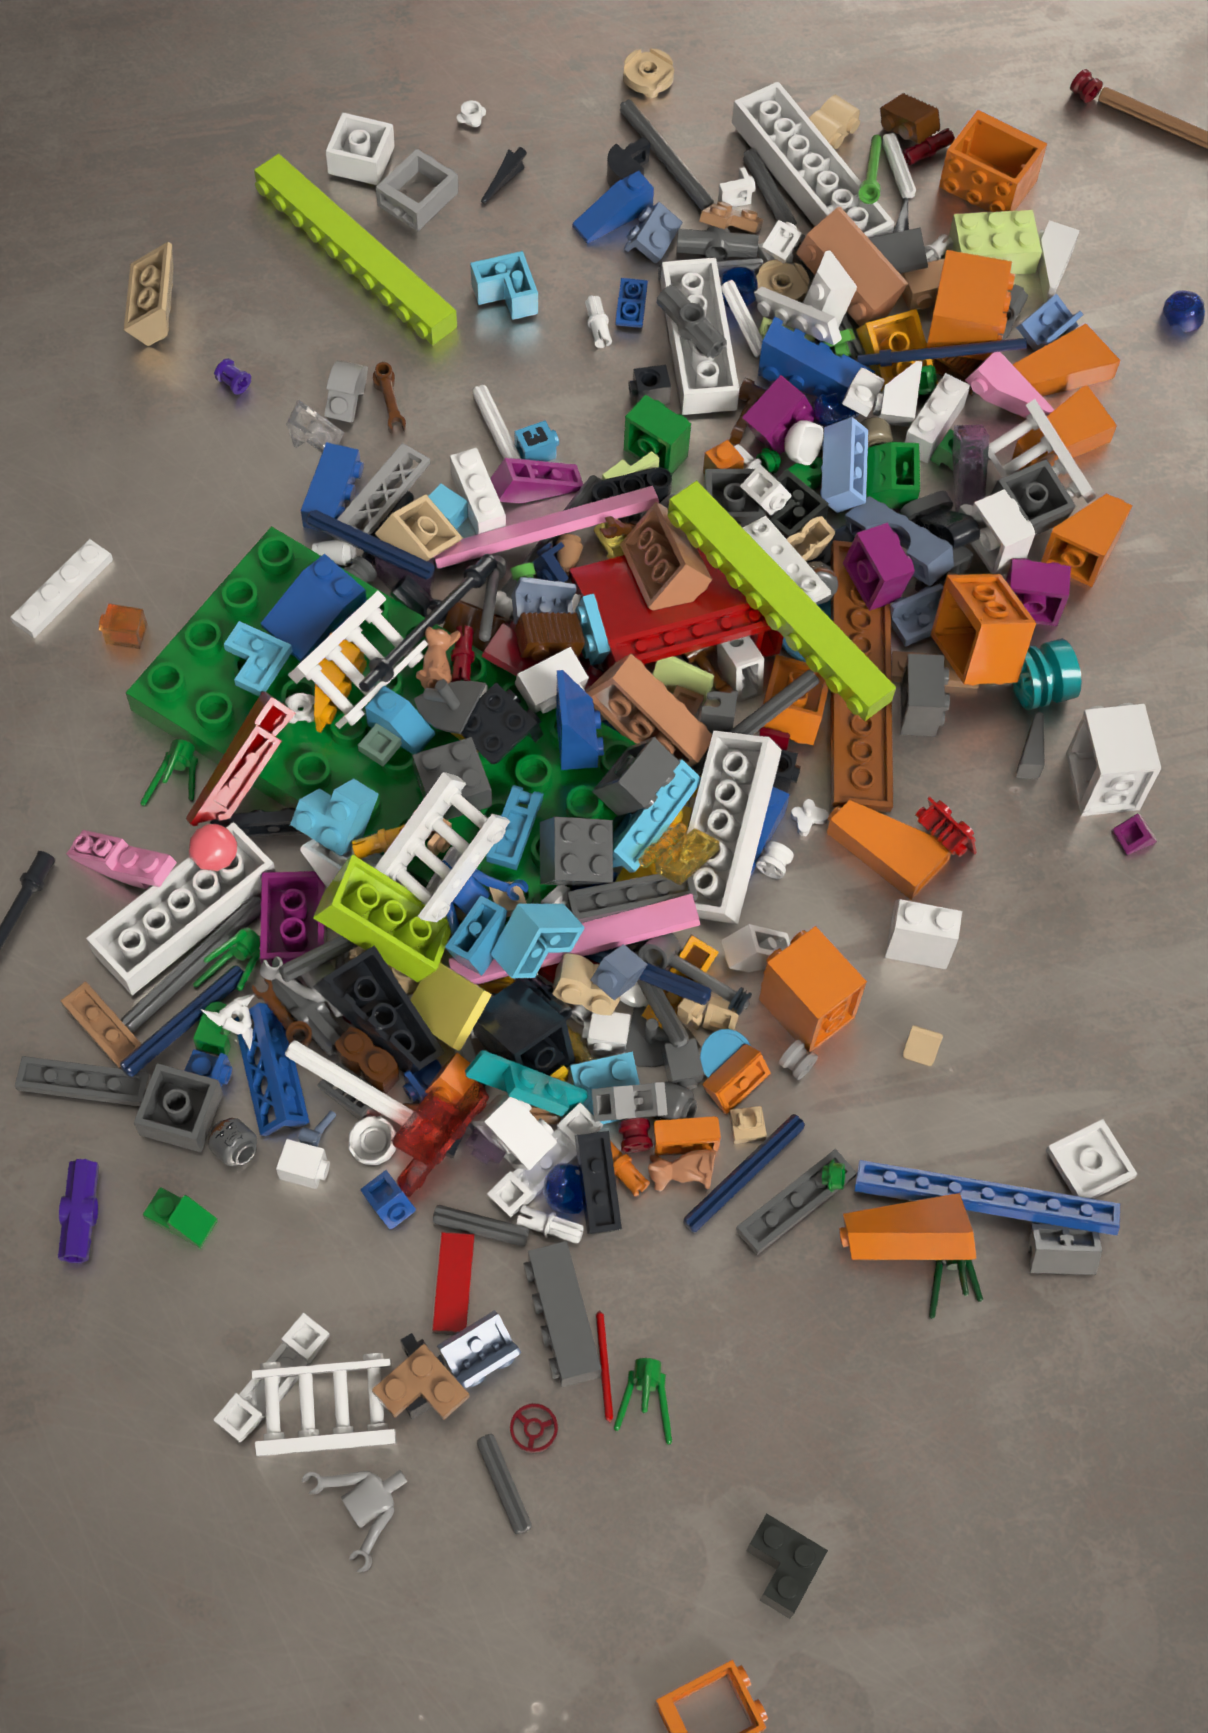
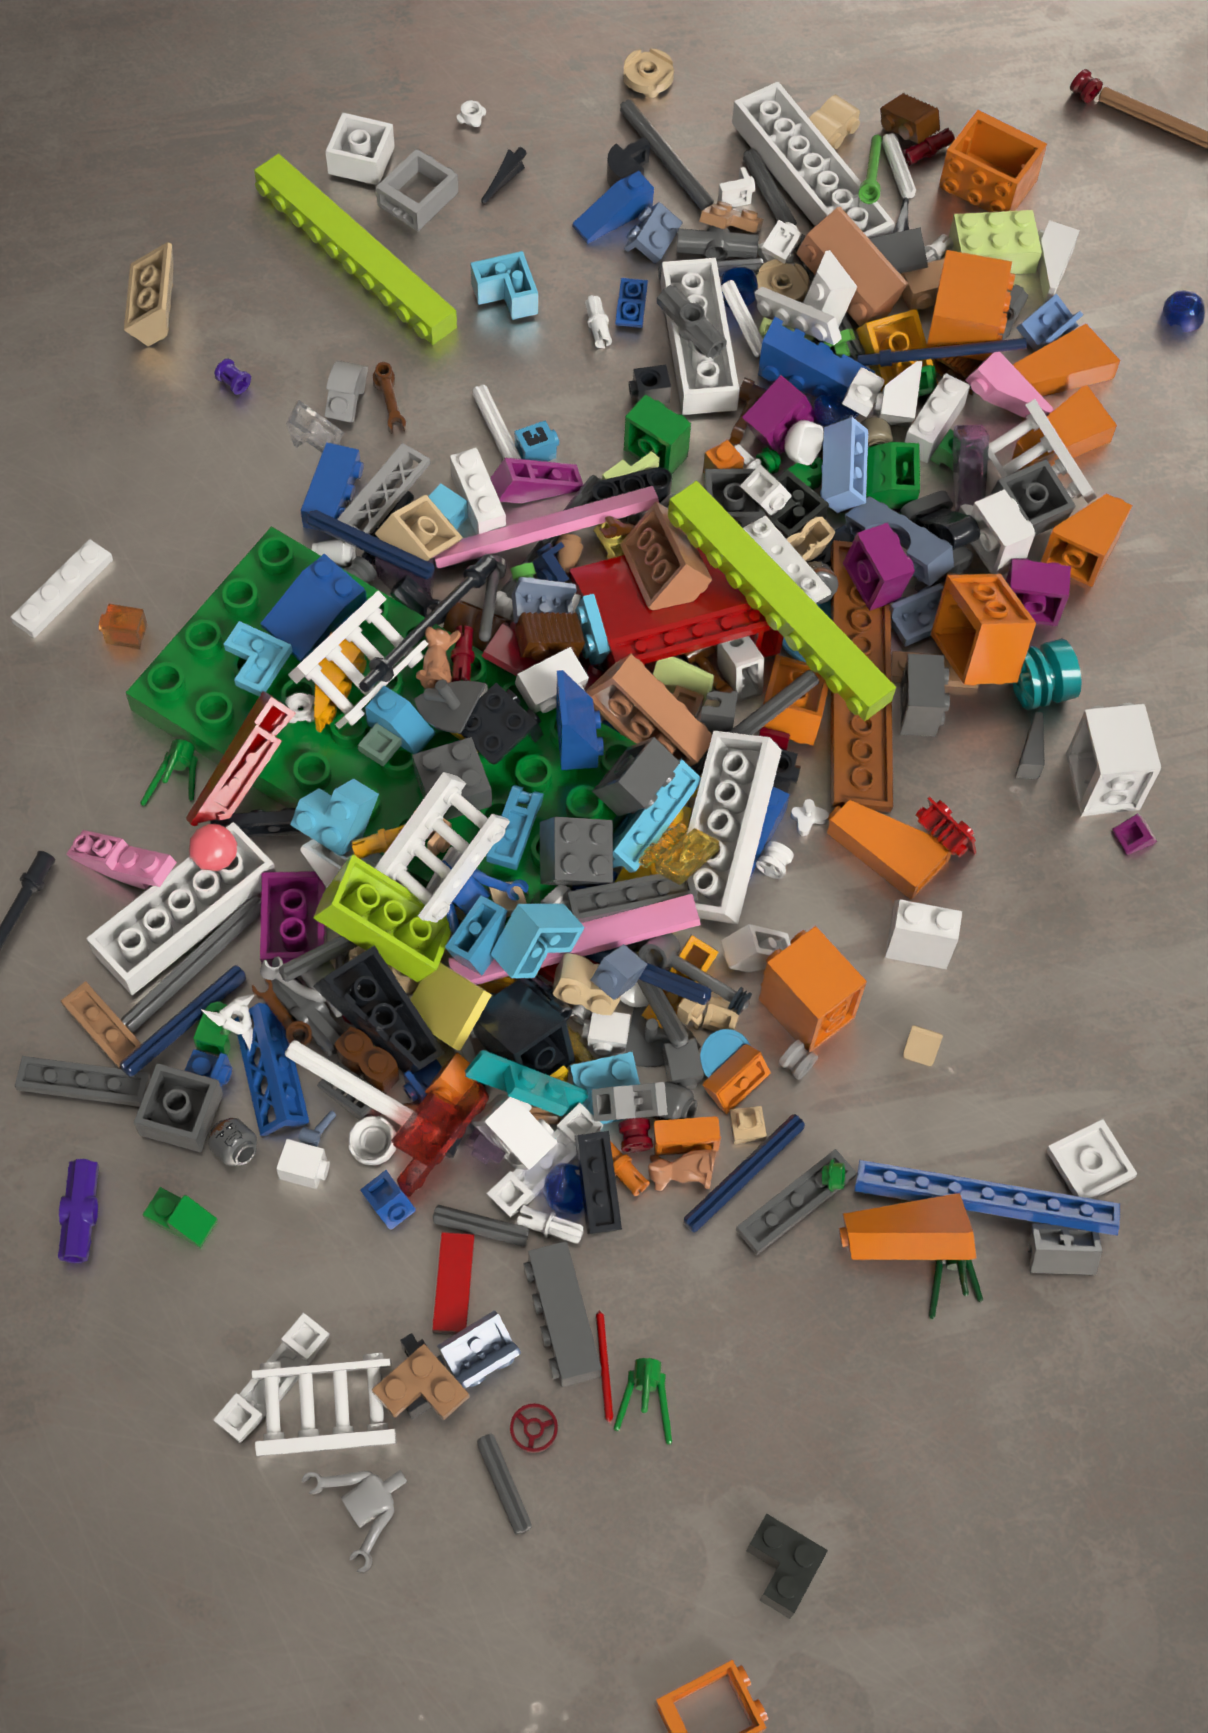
green plant [193,927,260,991] -> none

